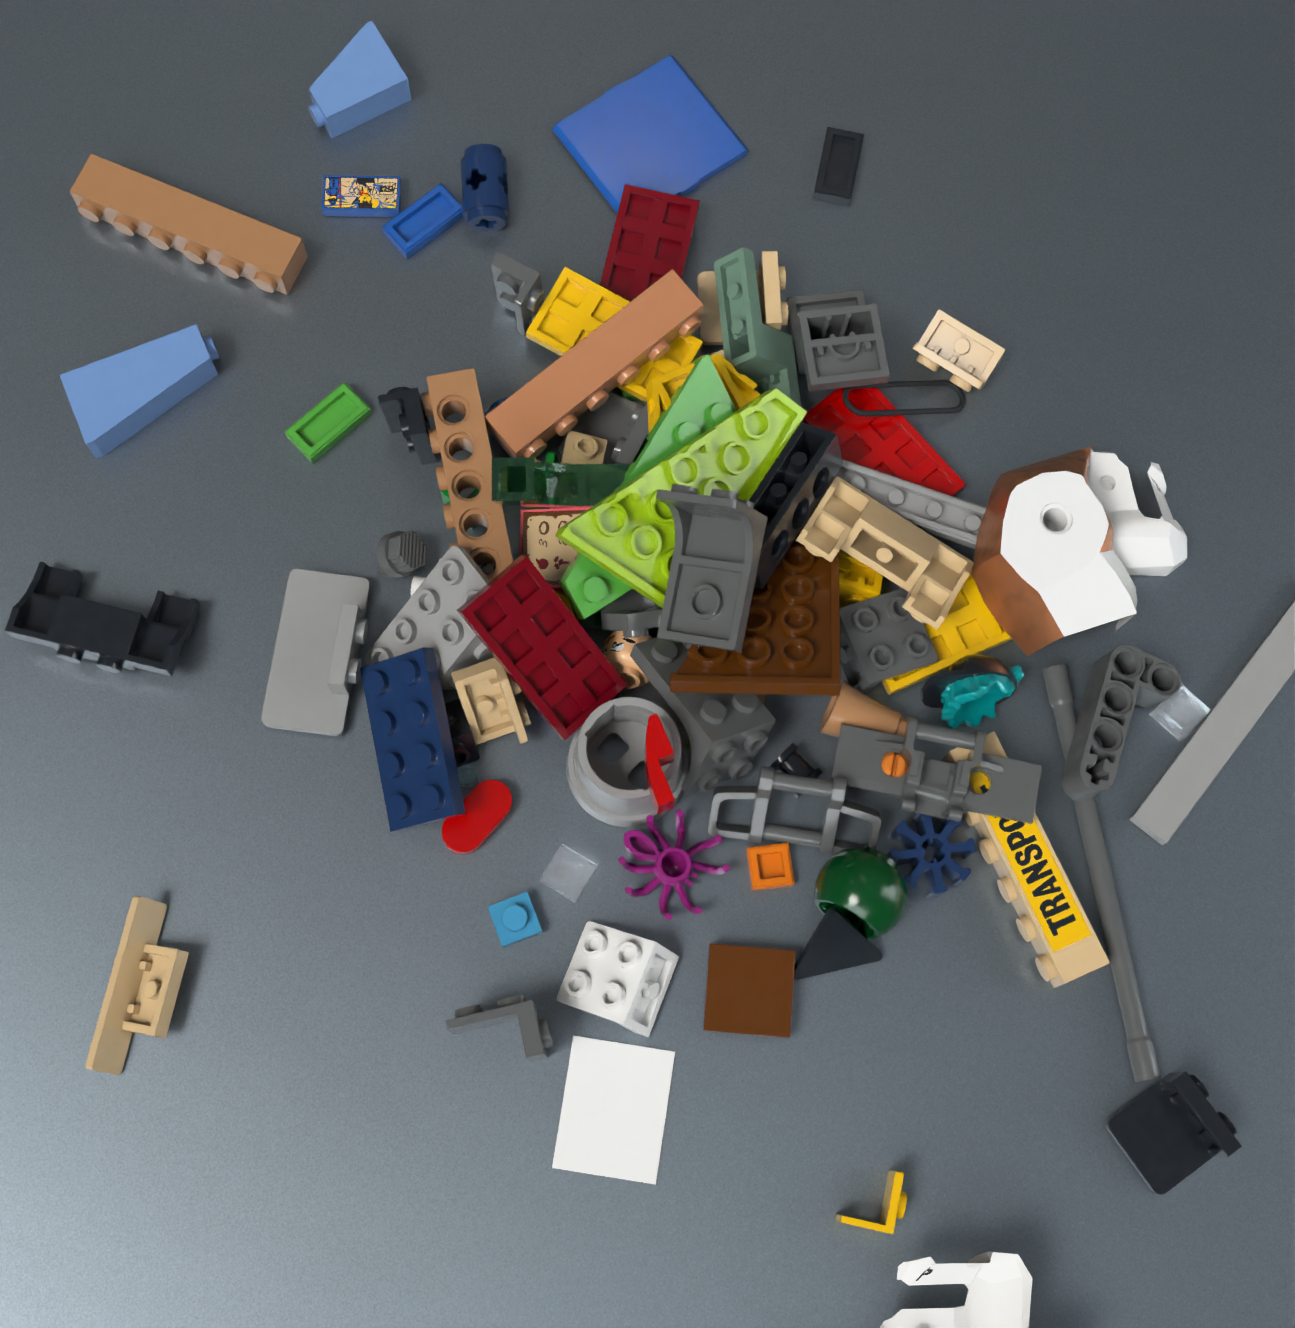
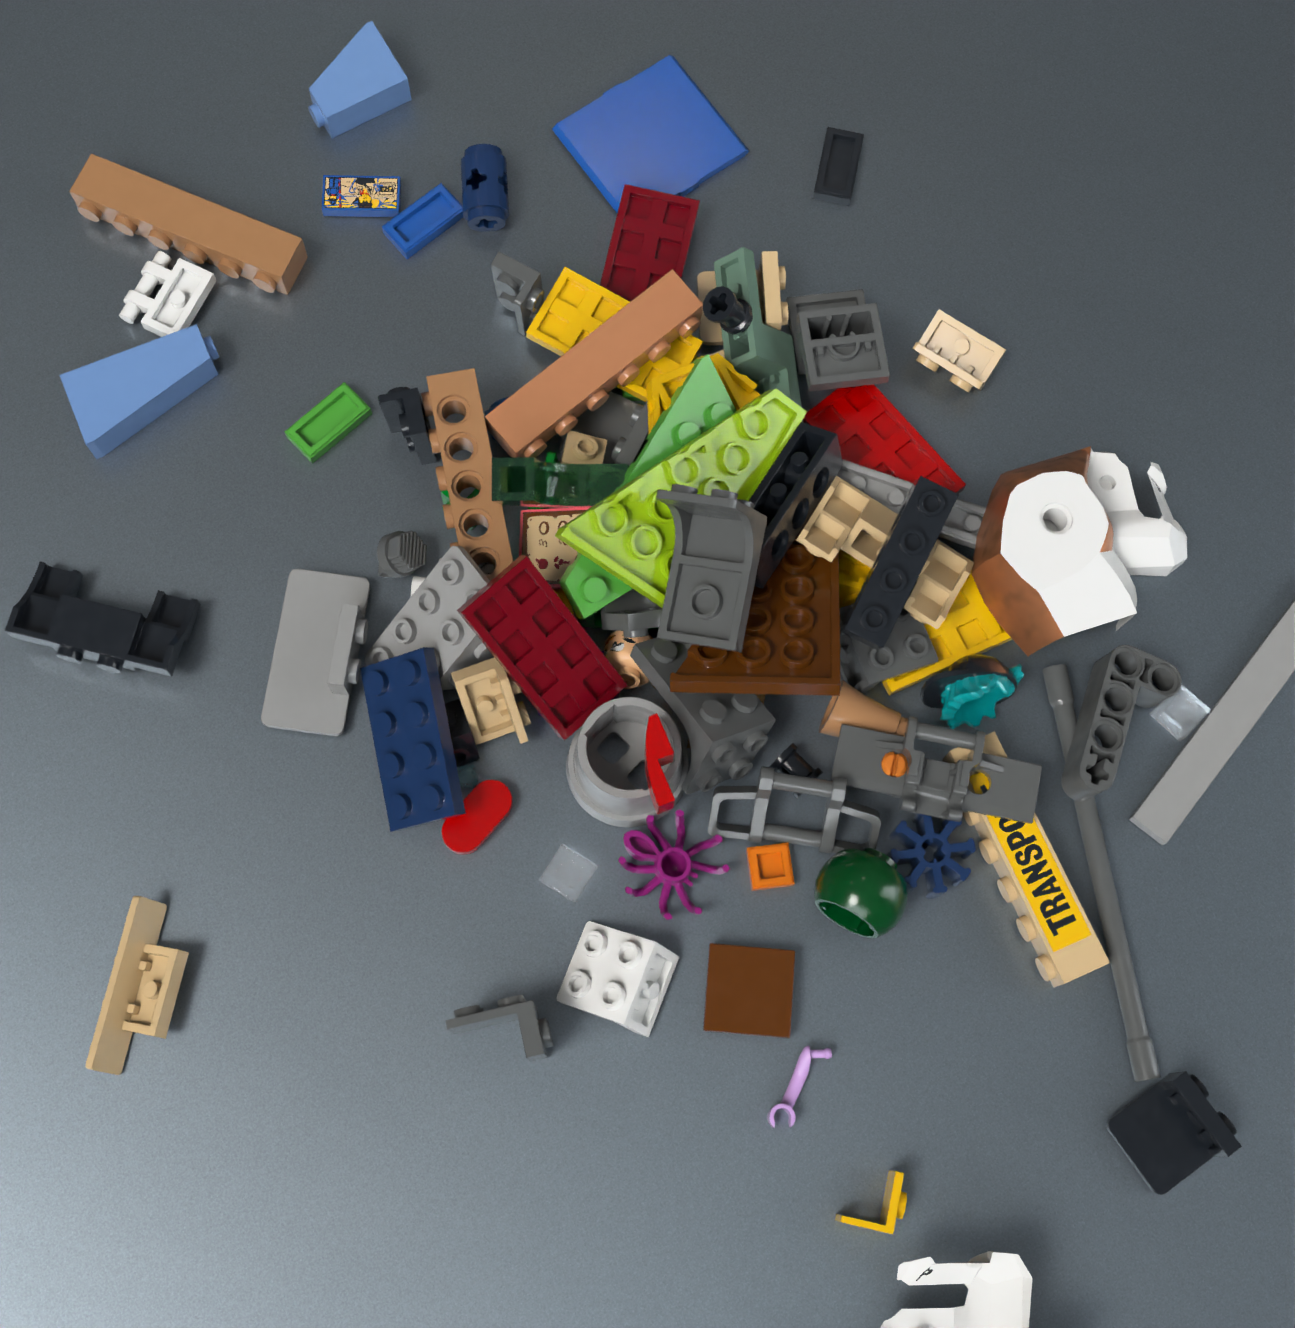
dark azure plate [488,892,543,948] -> none
white sticker [552,1035,675,1185] -> none
black piece [794,908,883,980] -> none
black piece [842,380,966,417] -> none
none -> white plate [119,251,217,337]
none -> black bush [702,286,753,335]
none -> lavender piece [767,1046,832,1128]
none -> black brick [840,476,959,650]

